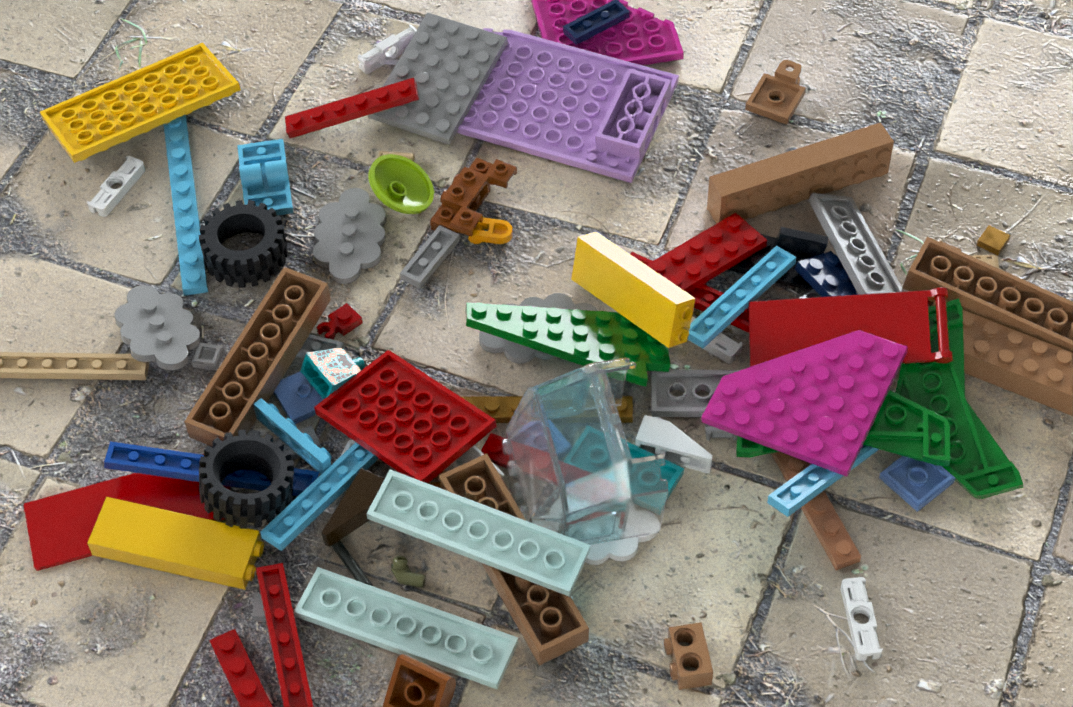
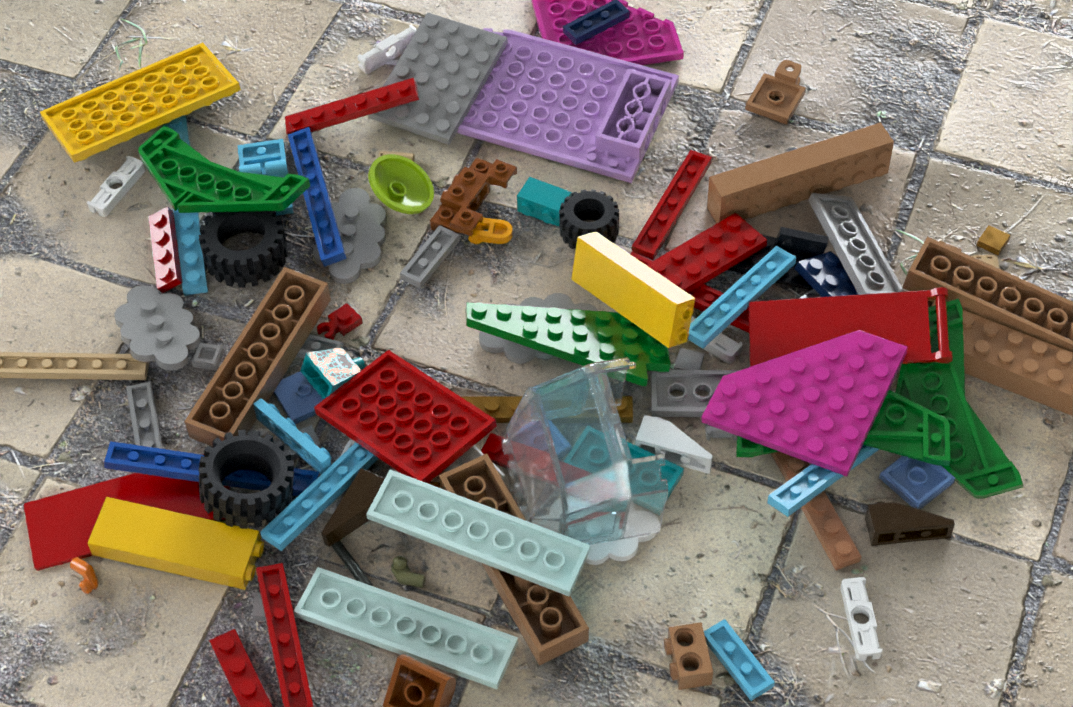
none -> orange arm [70,557,99,594]
none -> light grey tile [126,381,163,449]
none -> green wing [138,126,310,213]
none -> plate [148,206,182,293]
none -> blue plate [288,127,347,267]
none -> teal brick [517,177,572,227]
none -> black tyre [559,189,619,249]
none -> red plate [632,150,712,260]
none -> light grey tile [674,348,704,370]
none -> medium azure plate [704,619,775,701]
none -> dark brown slope [865,502,955,546]

